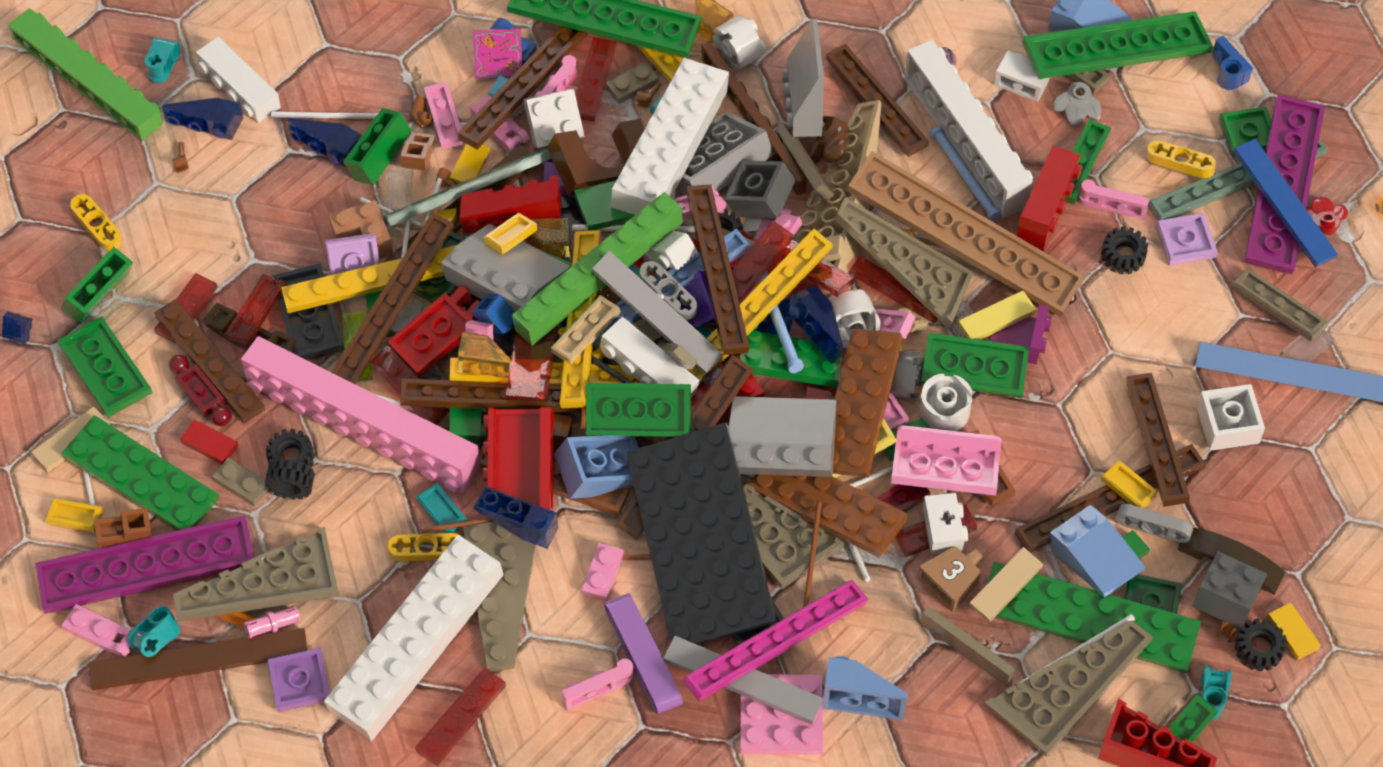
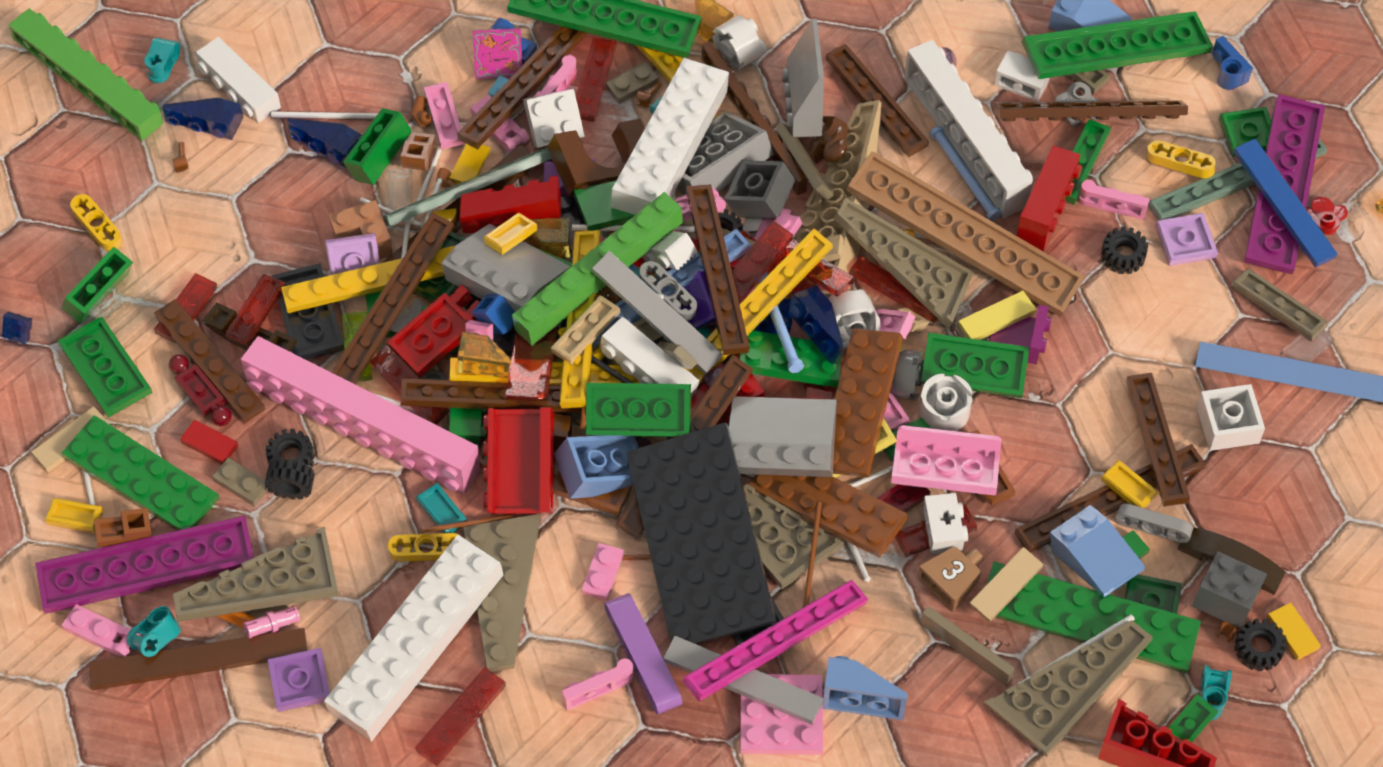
clear blue slope [473,486,559,549] -> none
none -> white axle [412,148,442,219]
none -> reddish brown plate [994,100,1188,122]

